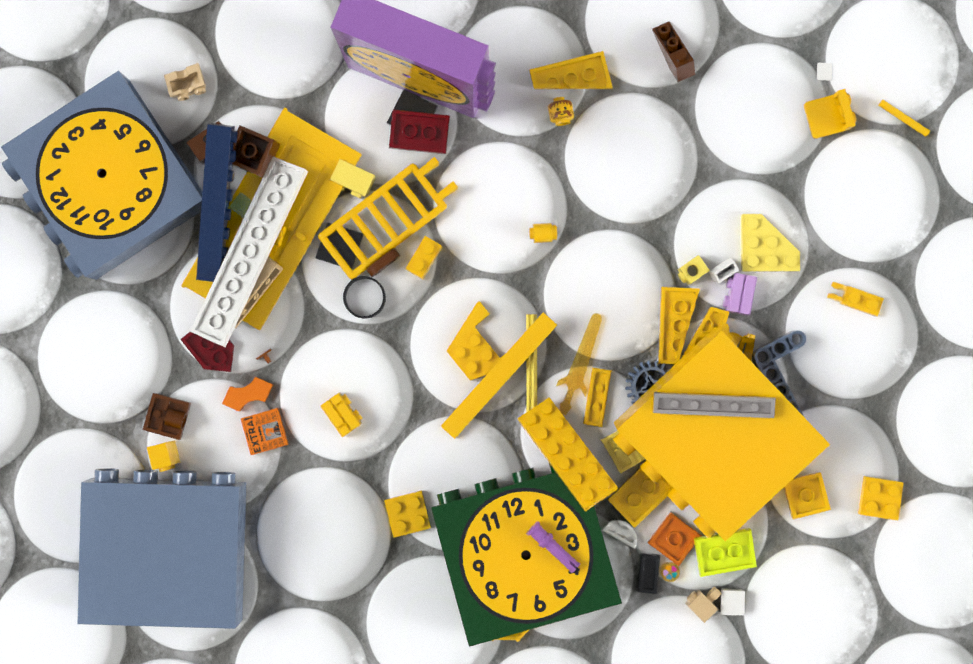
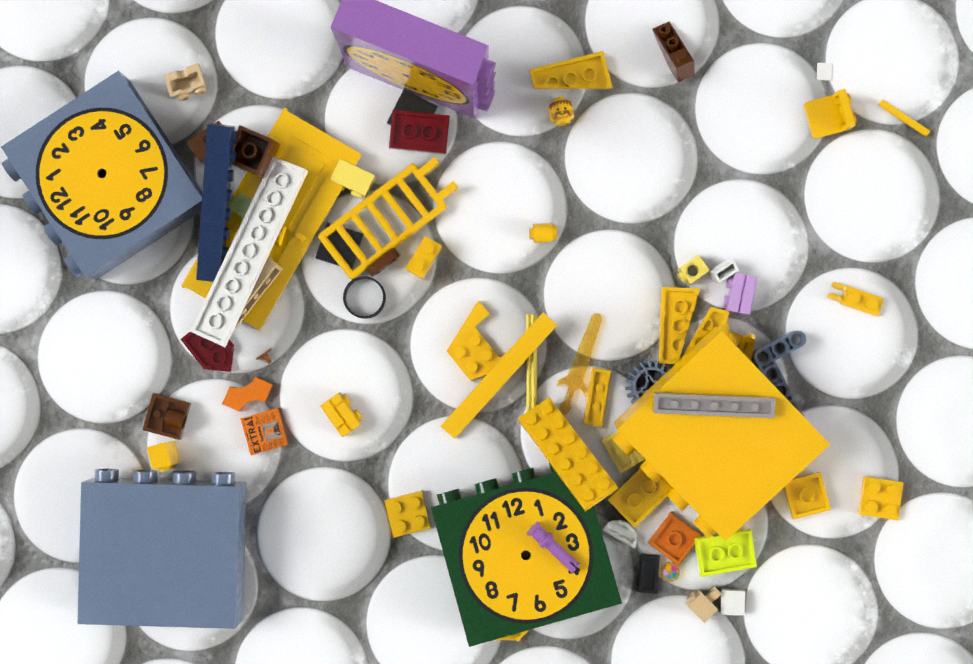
light yellow plate [741,214,800,272] -> none

